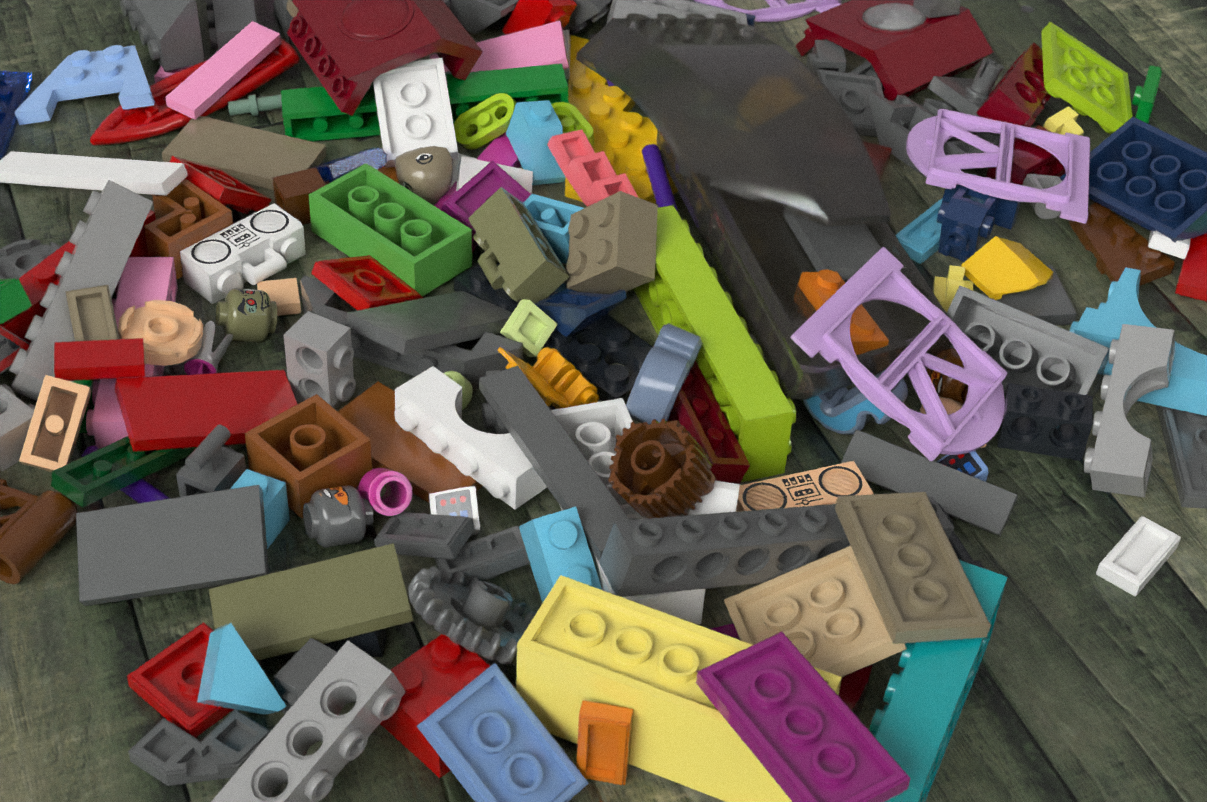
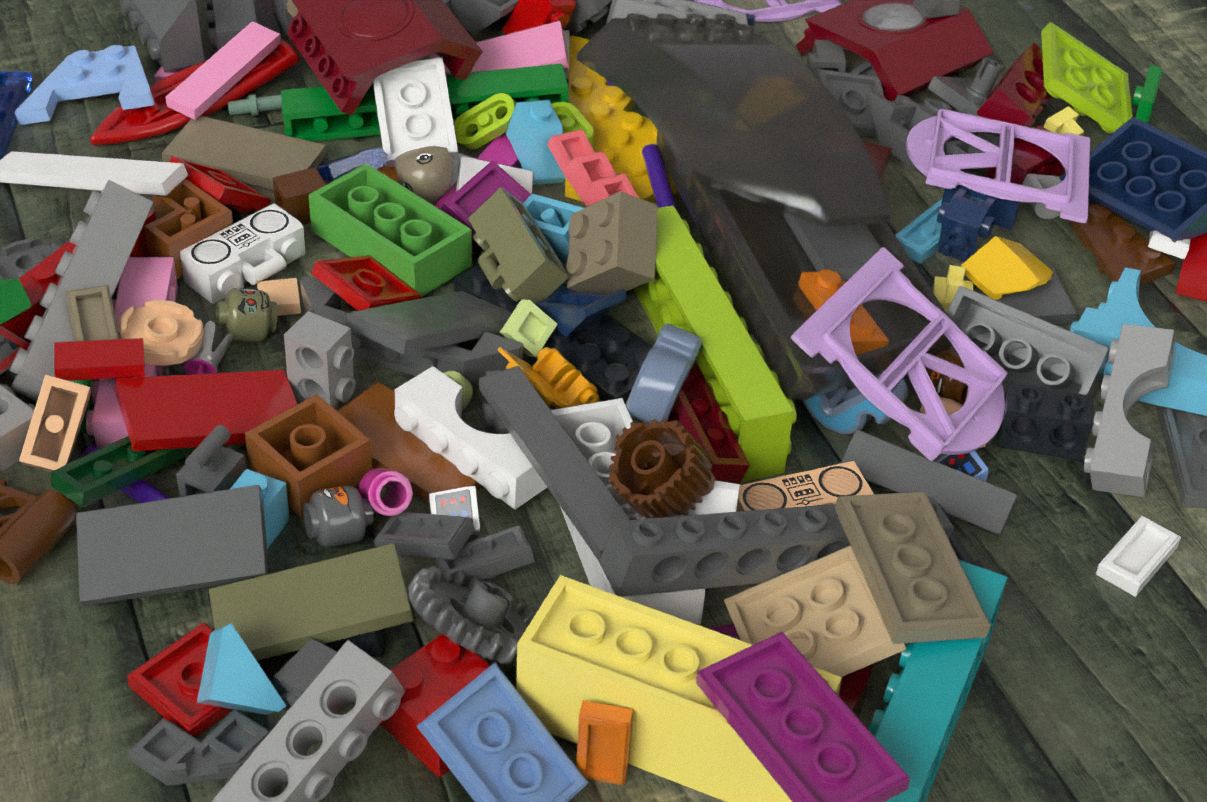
medium azure brick [519,507,602,603] -> none

